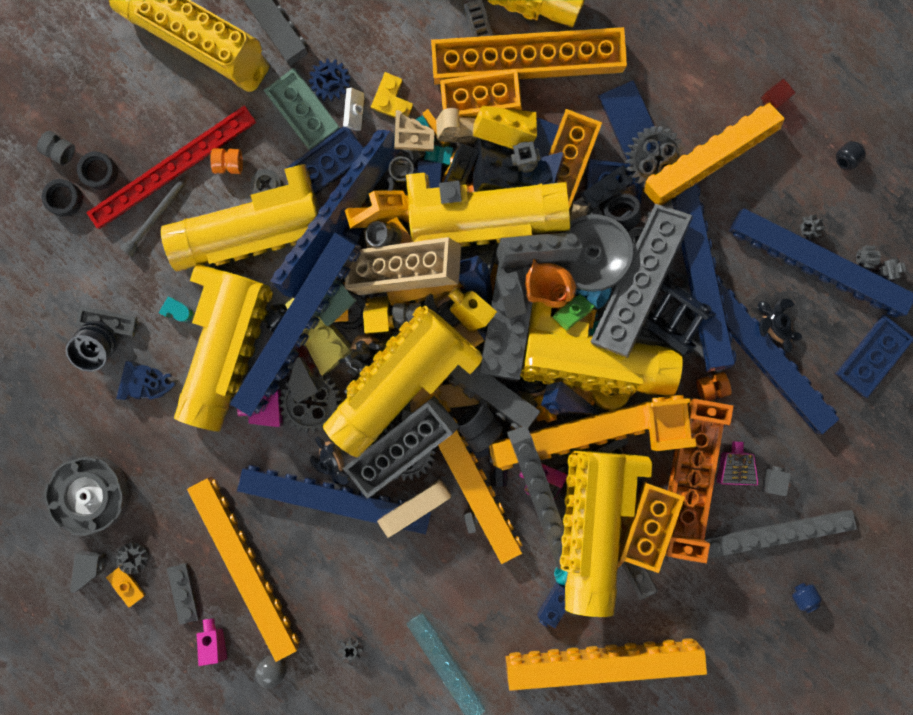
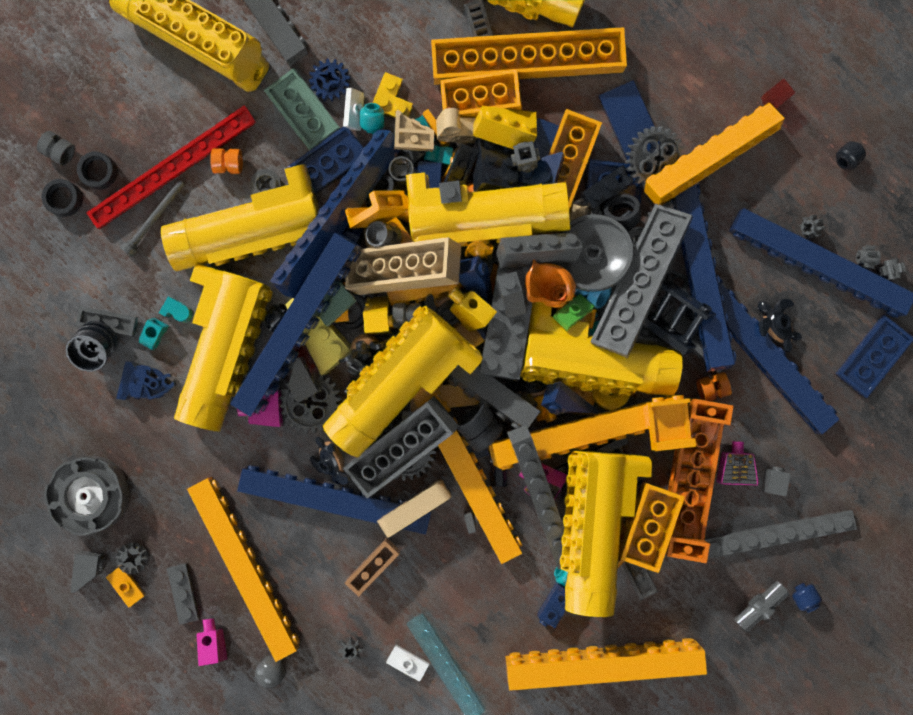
none -> teal leg [139,318,169,351]
none -> medium nougat brick [345,537,401,597]
none -> teal head [360,103,385,134]
none -> white plate [386,645,429,682]
none -> light orange hat [465,241,494,259]
none -> dark grey piece [734,581,790,633]

